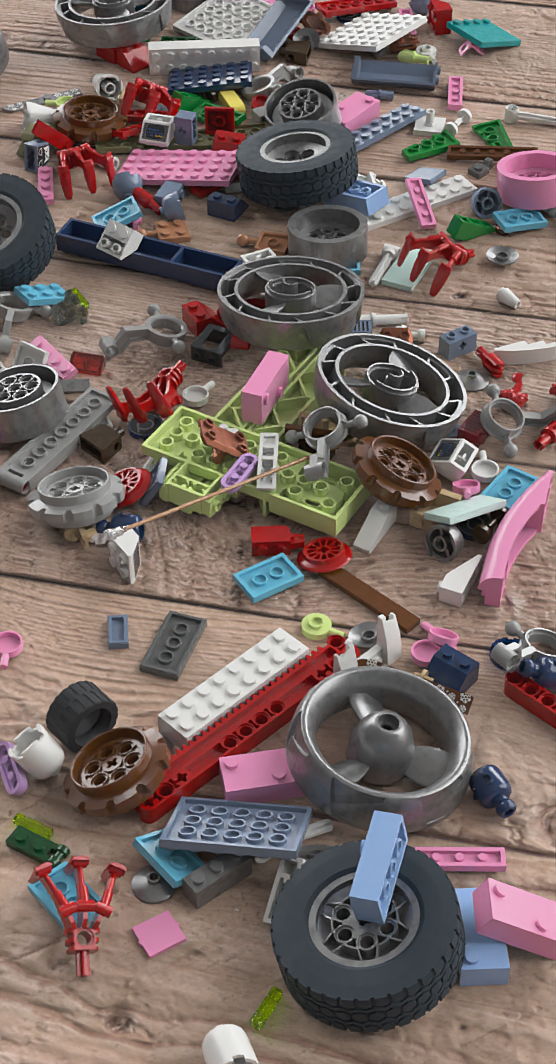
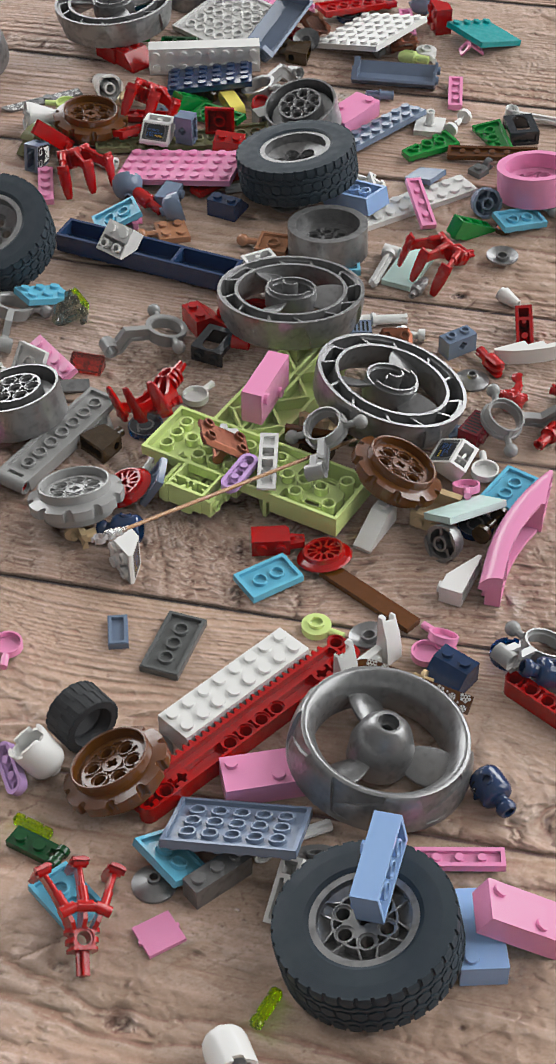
none -> flat silver piece [408,277,429,299]
none -> black panel [502,113,540,146]
none -> red slope [515,304,534,344]

